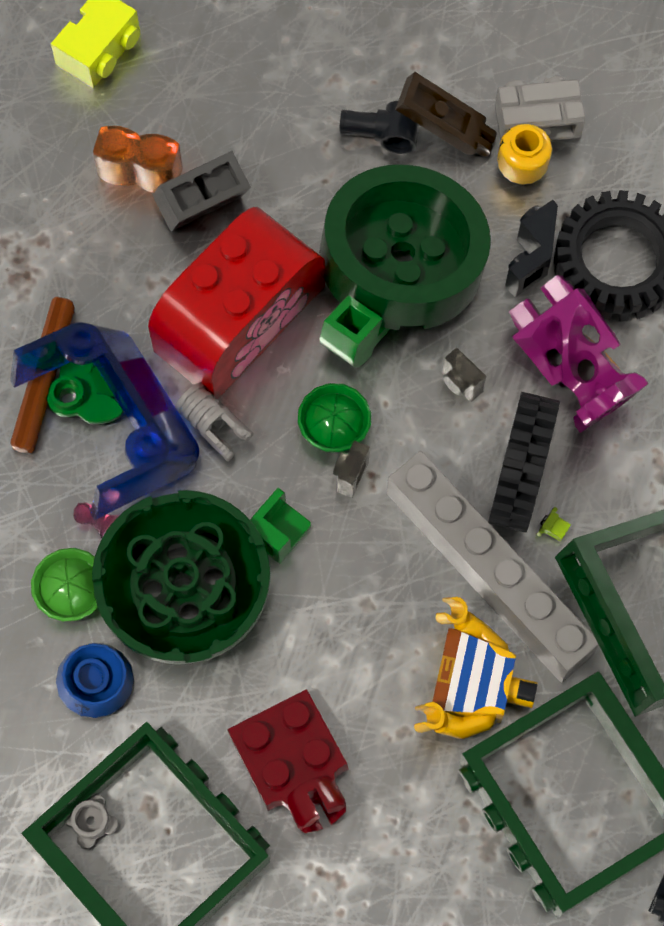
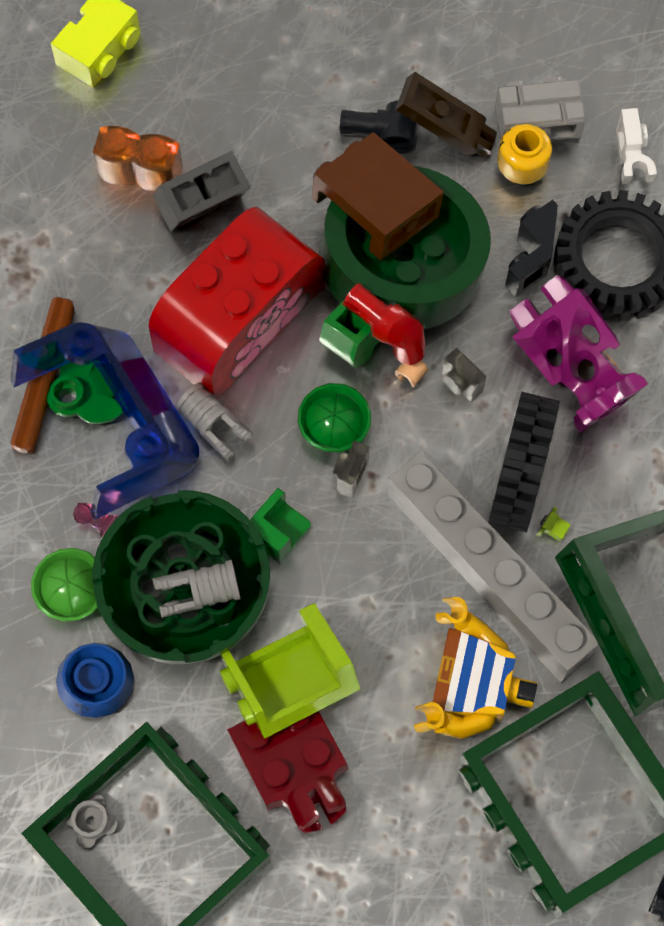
none -> light grey hinge [152,560,241,618]
none -> lime panel [219,603,361,739]
none -> reddish brown panel [311,132,444,261]
none -> red arm [342,283,428,388]
none -> white plate [616,108,657,184]

